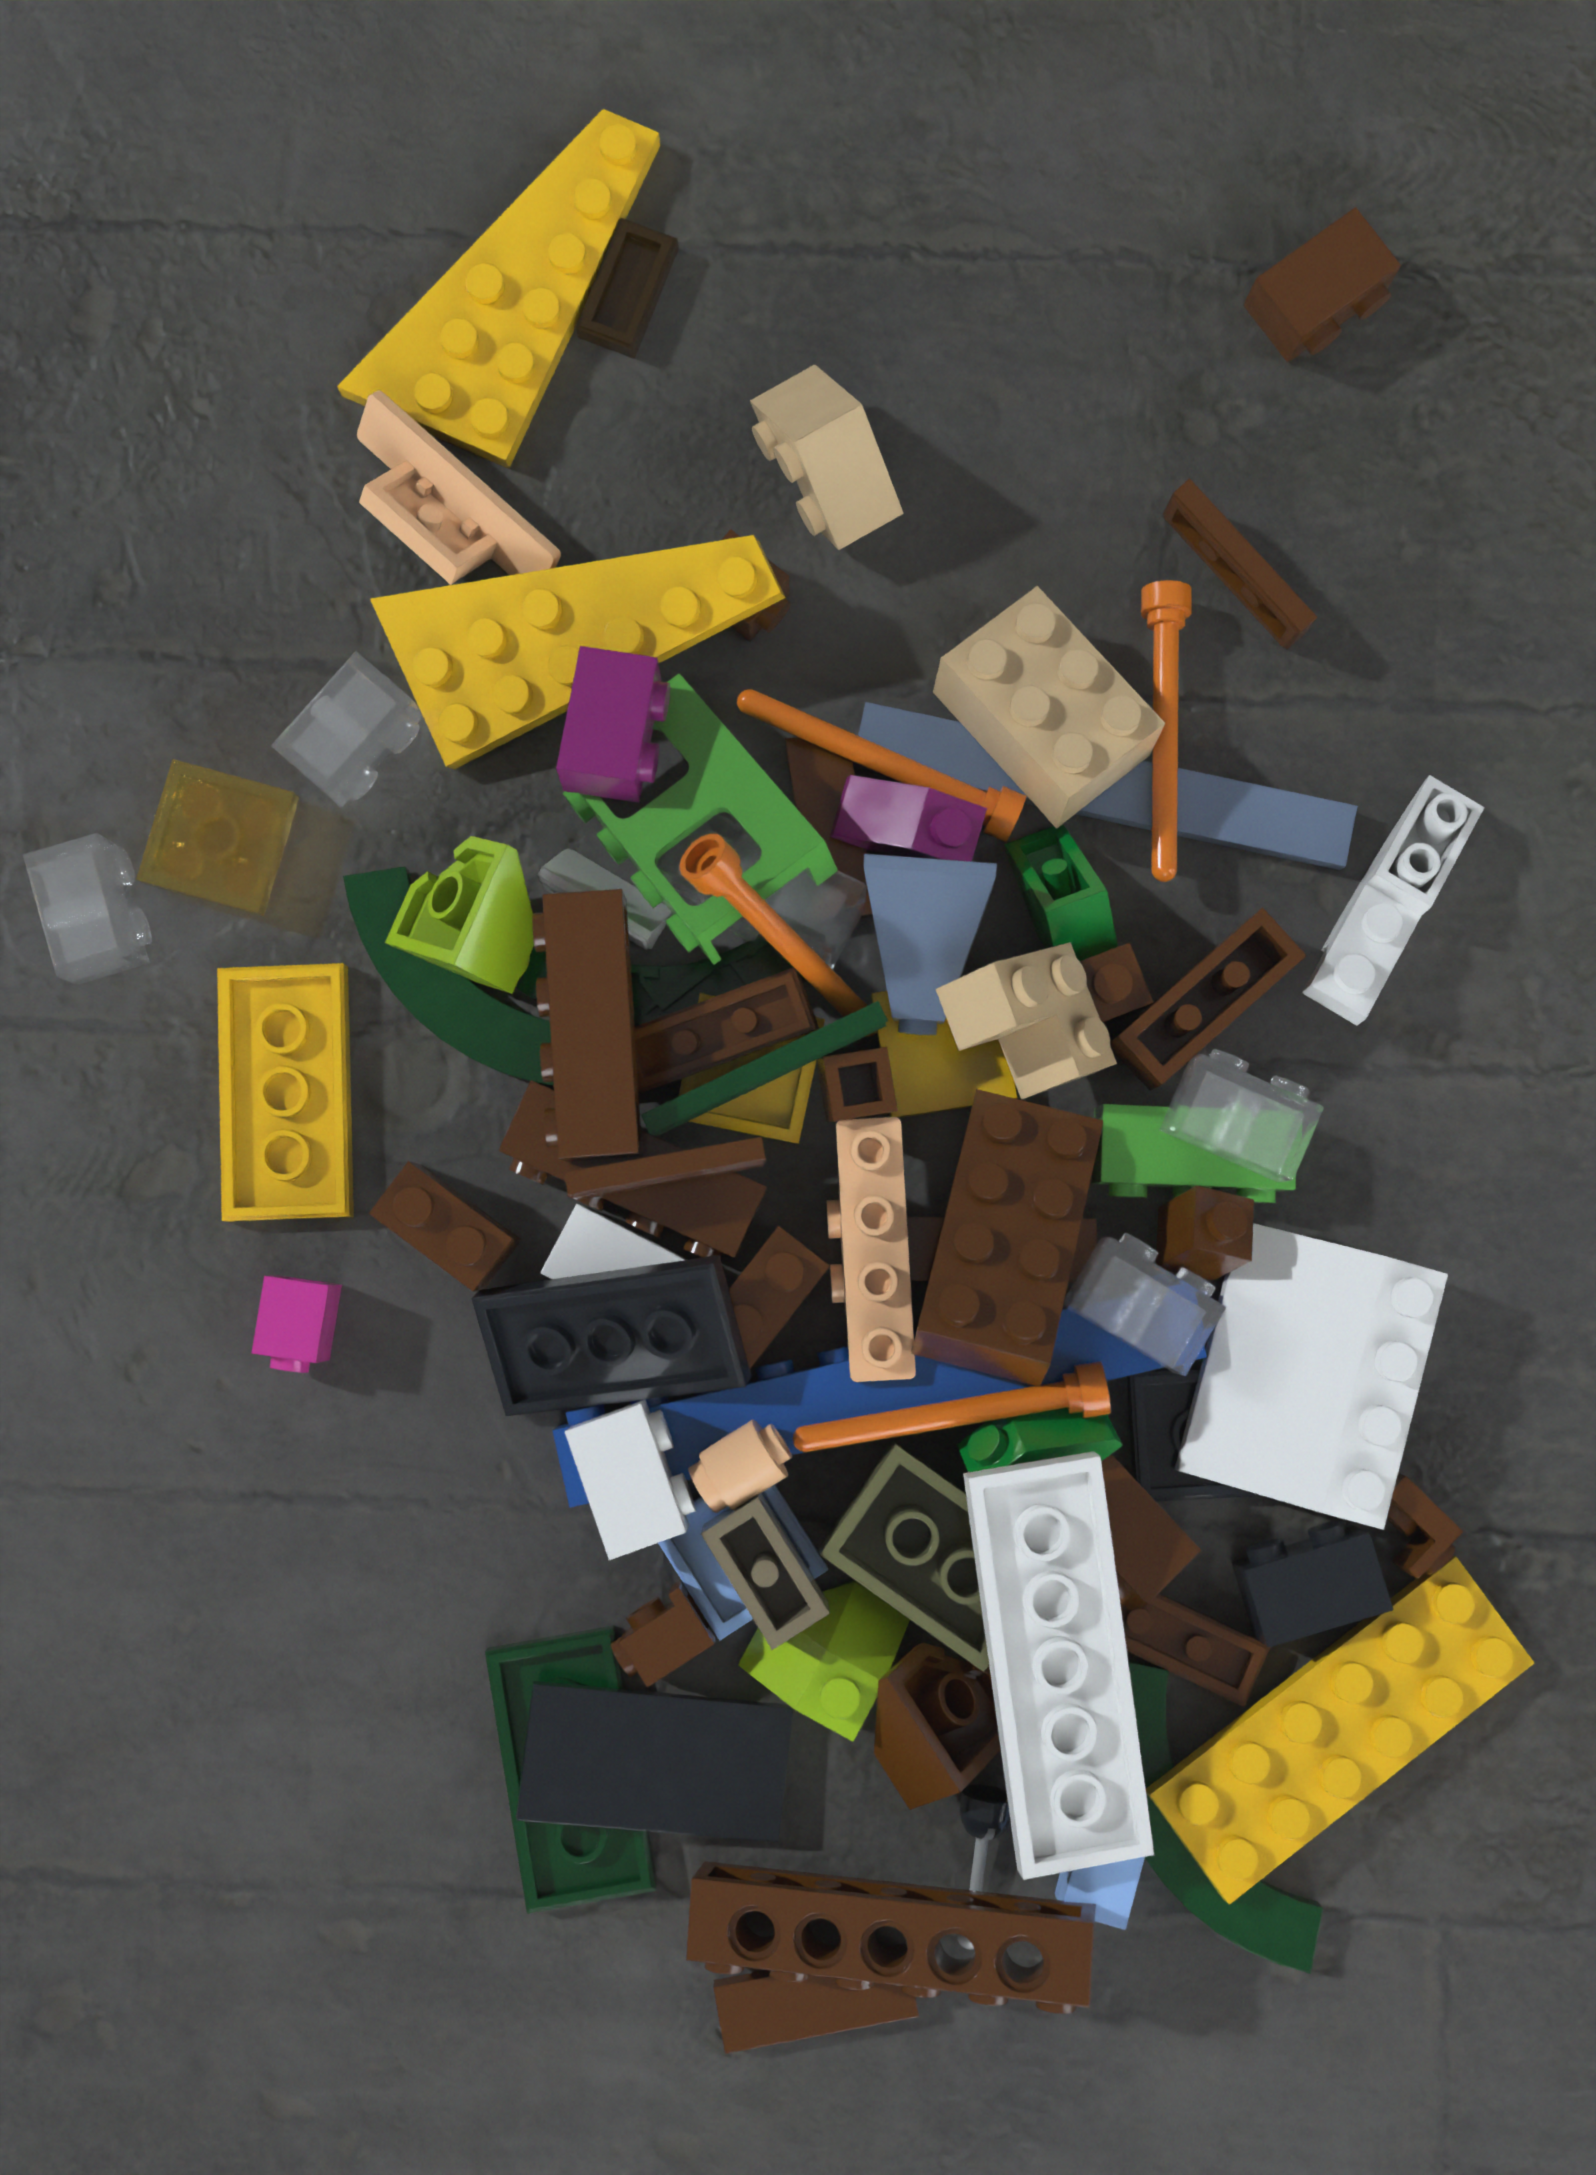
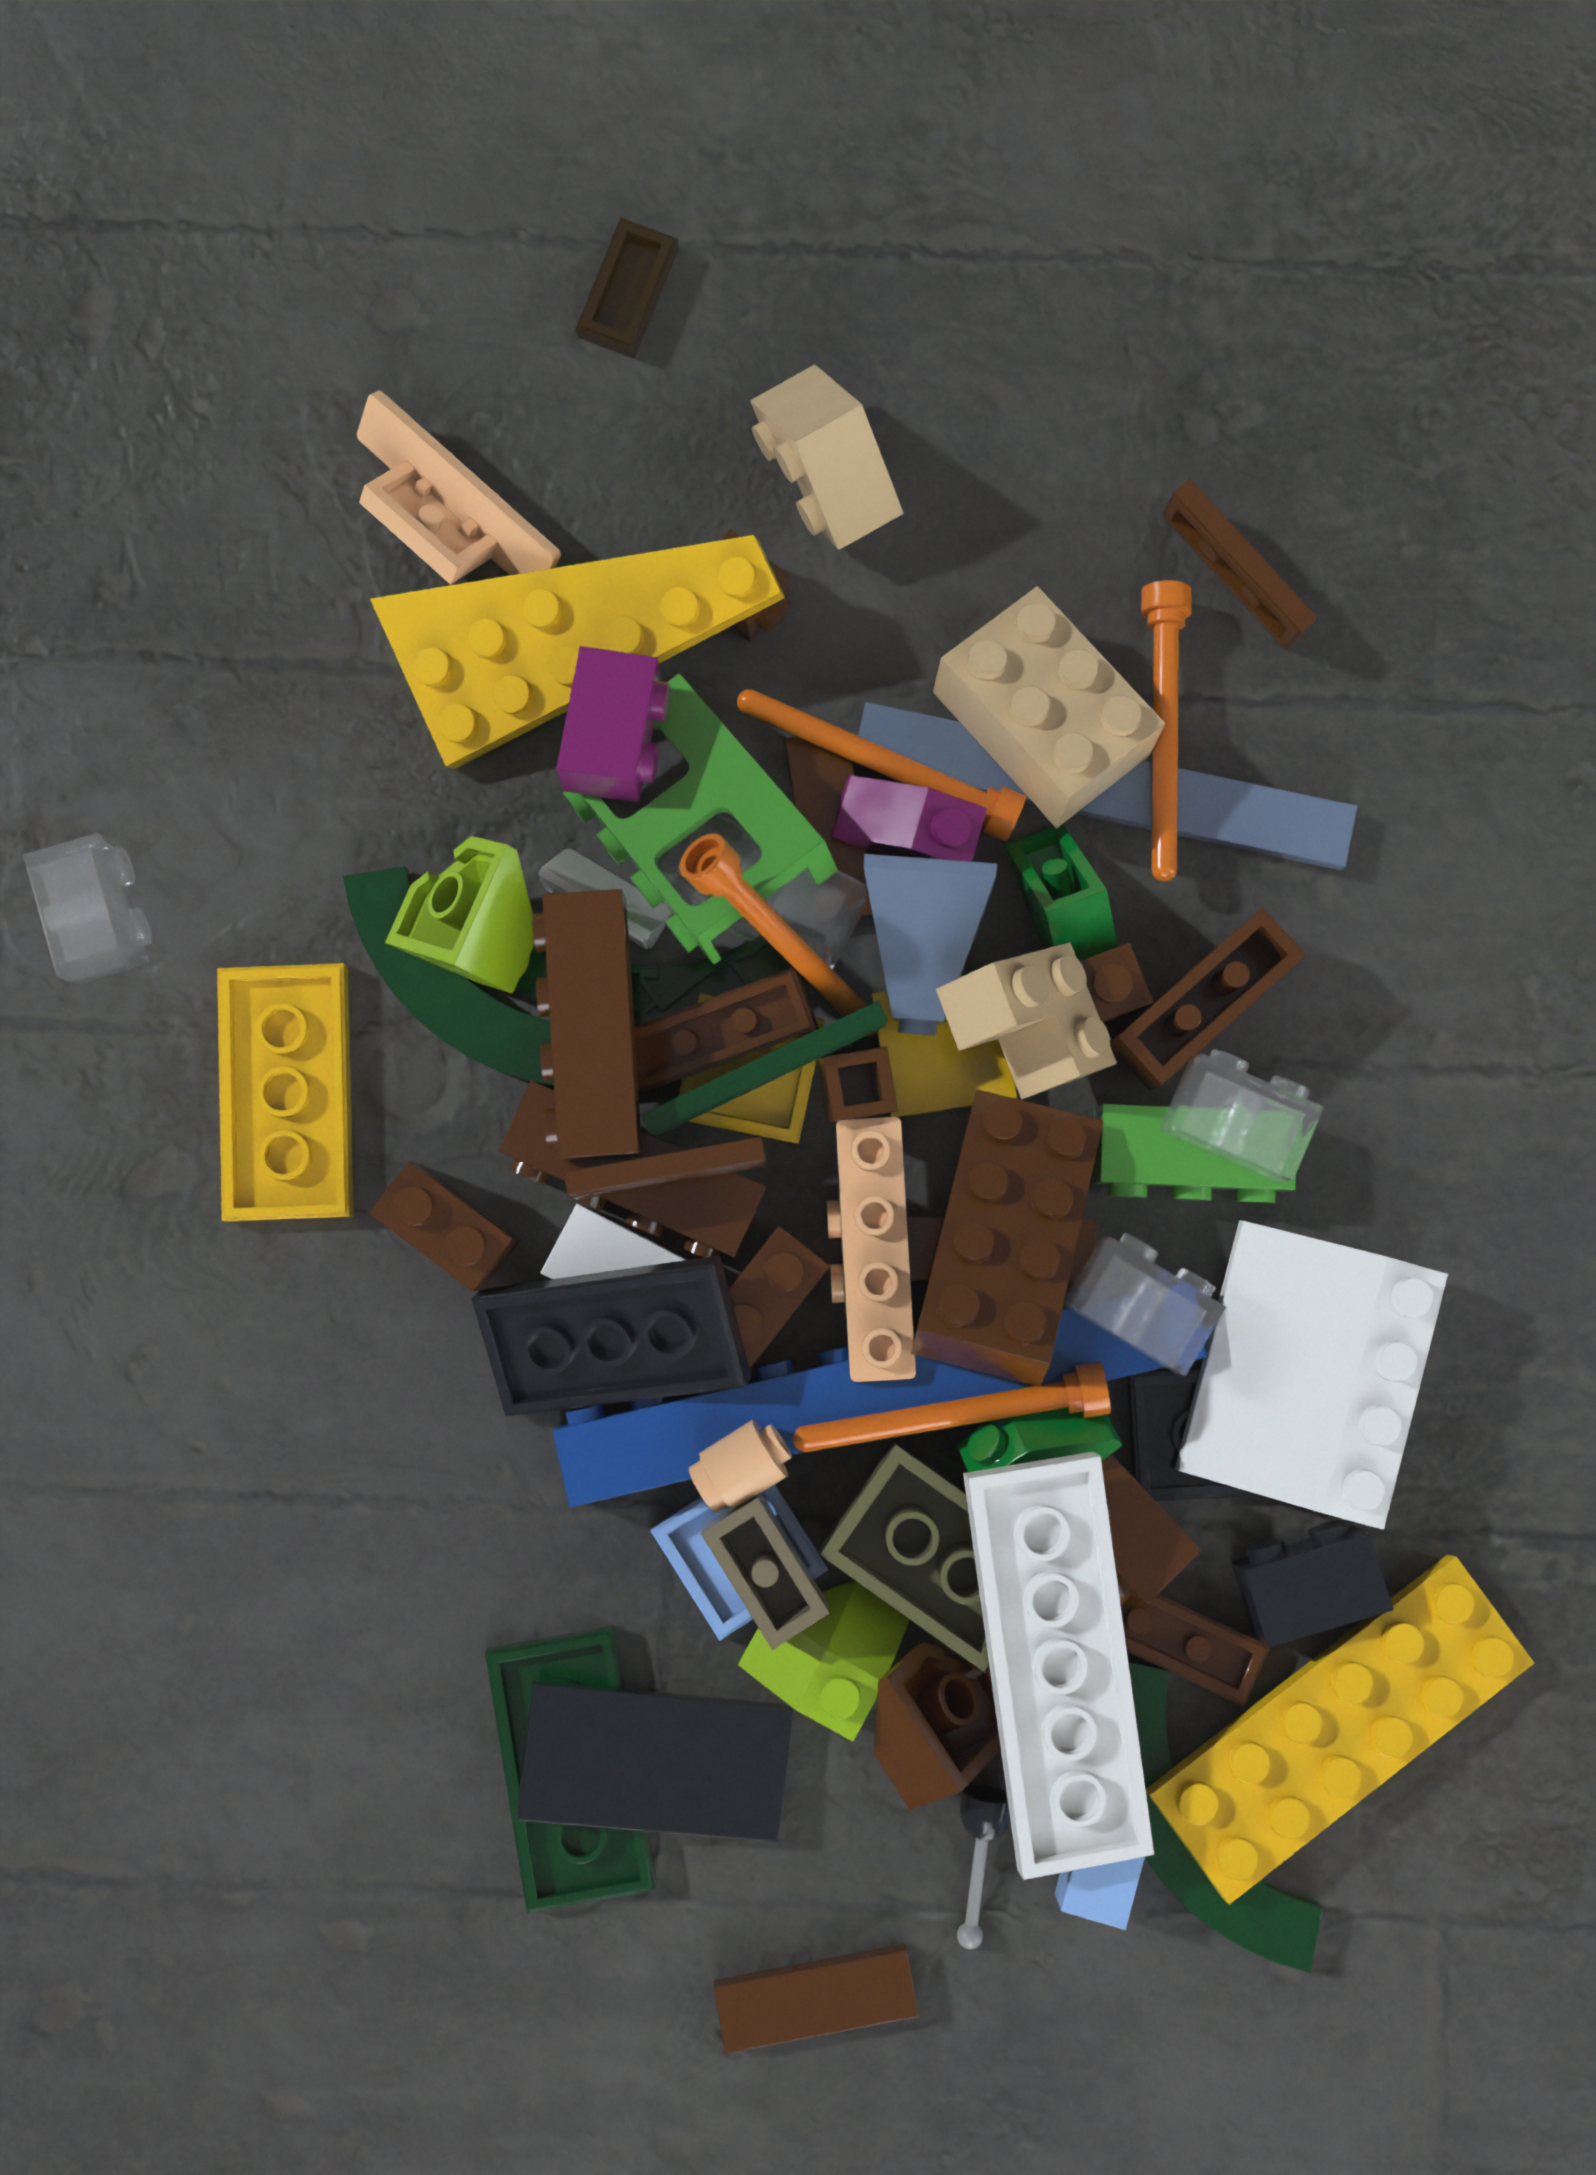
clear yellow plate [136,759,299,917] -> none
dark pink brick [251,1275,342,1373] -> none
clear brick [271,651,423,808] -> none
yellow wing [337,109,660,469] -> none
white brick [565,1400,696,1560] -> none
reddish brown brick [611,1580,716,1687] -> none
reddish brown brick [686,1861,1096,2014] -> none
reddish brown brick [1155,1185,1254,1281] -> none
reddish brown brick [1243,207,1401,363] -> none
white slope [1302,775,1485,1026] -> none
reddish brown bracket [1387,1473,1463,1578] -> none

